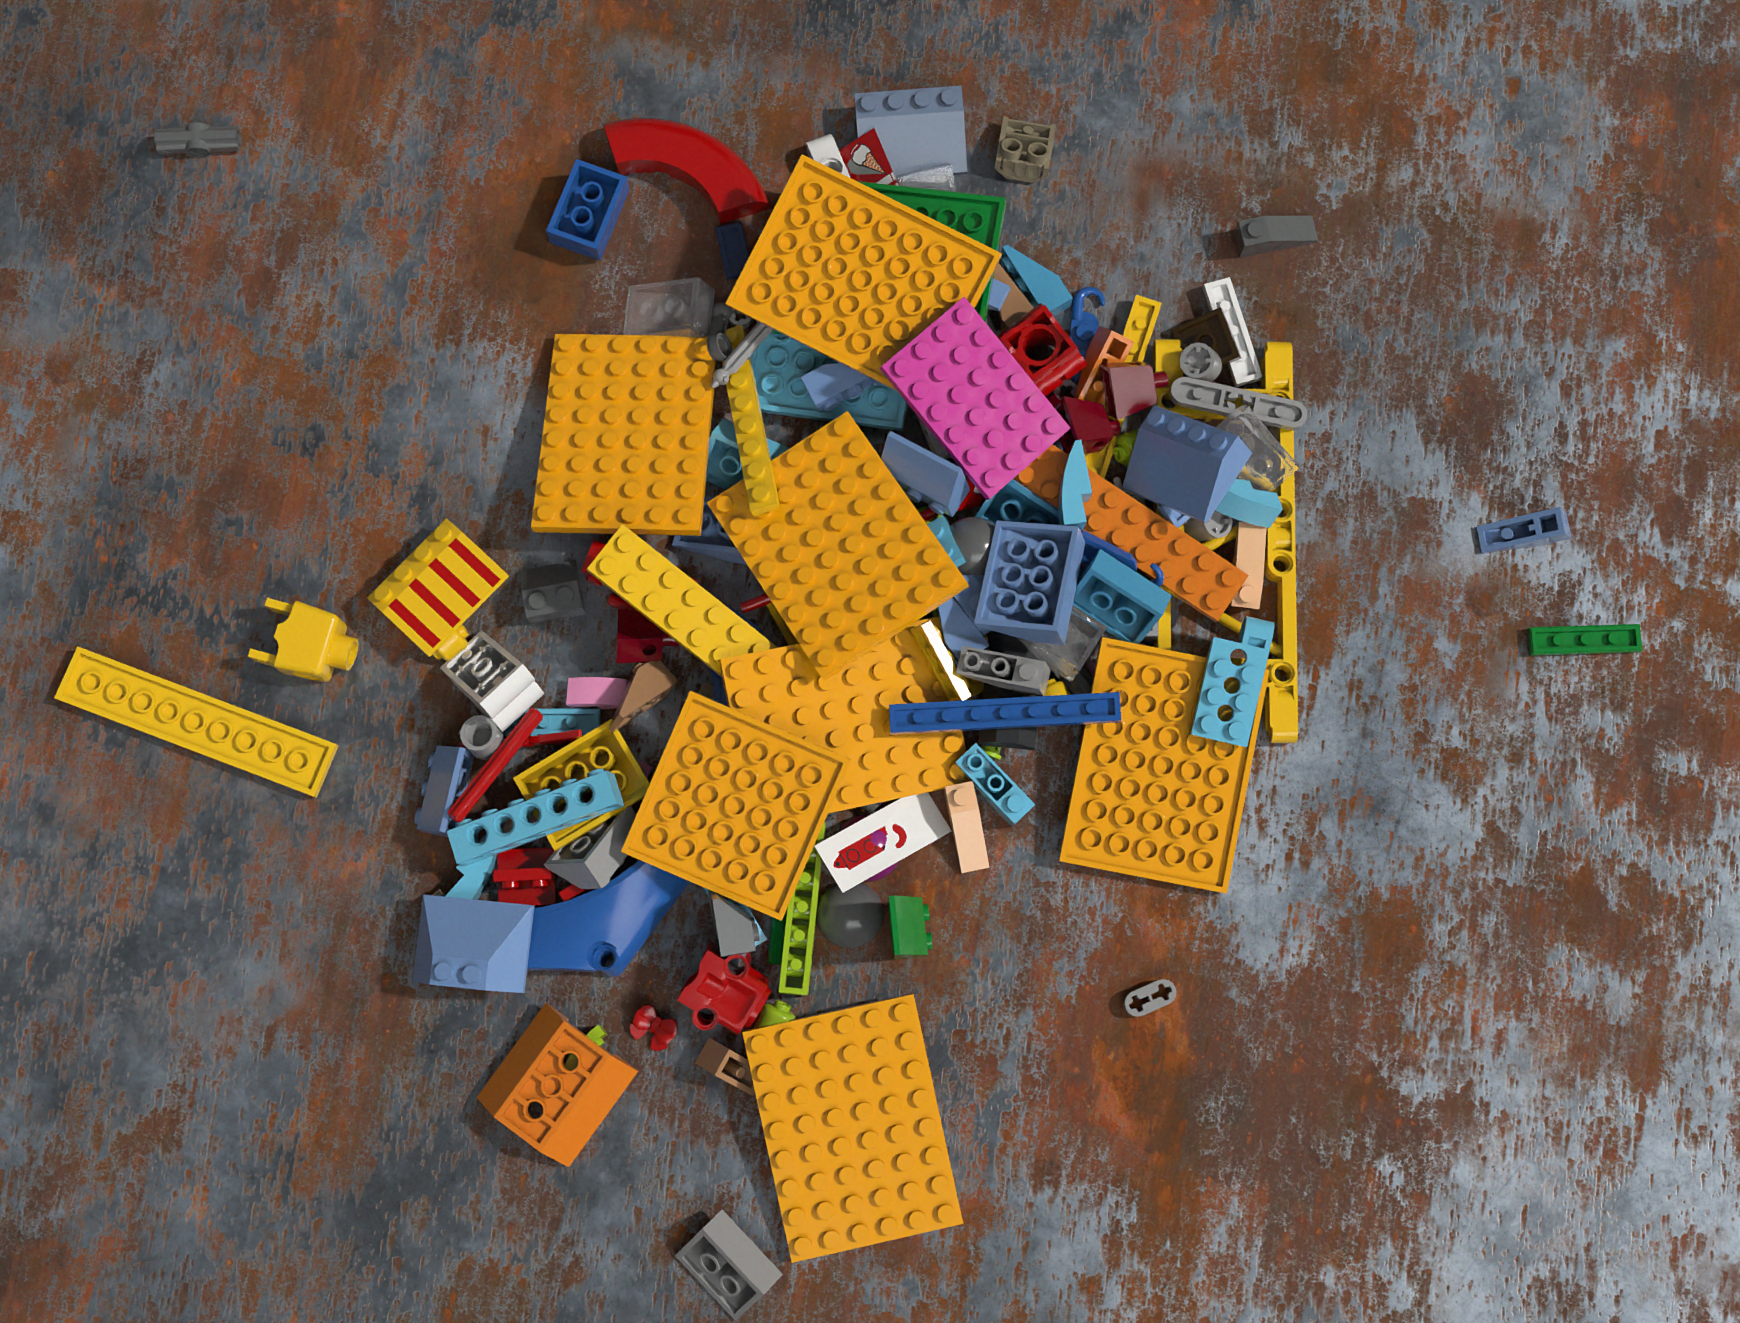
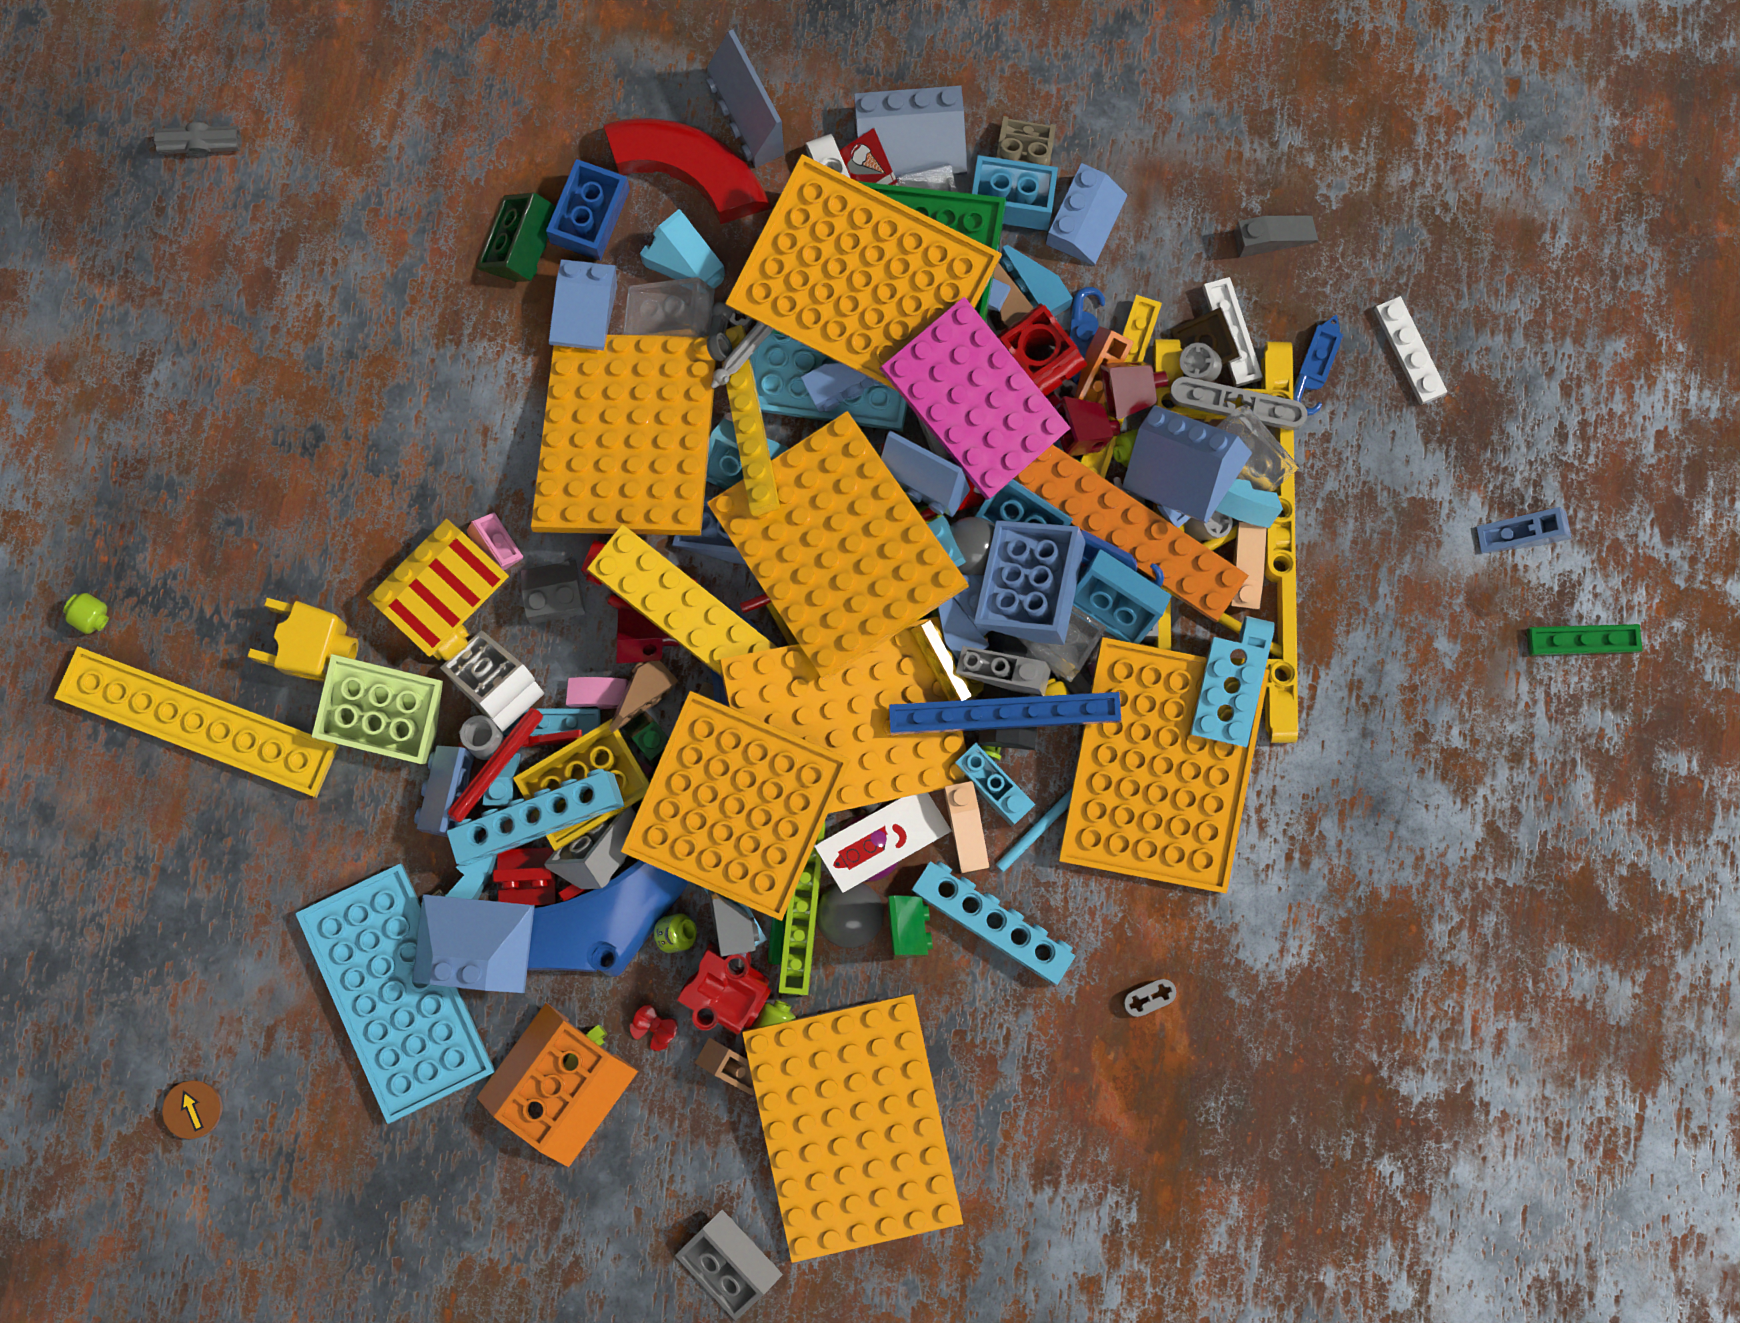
dark blue tile [715,222,749,281] -> none
medium azure slope [1058,440,1092,530] -> none
none -> lime head [63,592,109,634]
none -> dark orange tile [162,1080,223,1139]
none -> medium azure plate [295,863,495,1124]
none -> yellowish green slope [312,654,443,764]
none -> bright pink slope [467,512,523,571]
none -> dark green slope [476,192,556,282]
none -> medium azure slope [483,753,520,810]
none -> medium blue slope [549,259,617,351]
none -> dark green slope [622,711,669,770]
none -> medium azure slope [640,209,725,292]
none -> lime head [654,914,697,953]
none -> sand blue slope [705,29,784,168]
none -> medium azure brick [911,861,1076,986]
none -> dark azure slope [972,155,1058,231]
none -> medium azure axle [995,788,1072,872]
none -> medium blue slope [1046,163,1127,266]
none -> blue plate [1293,315,1344,416]
none -> white plate [1374,296,1447,405]

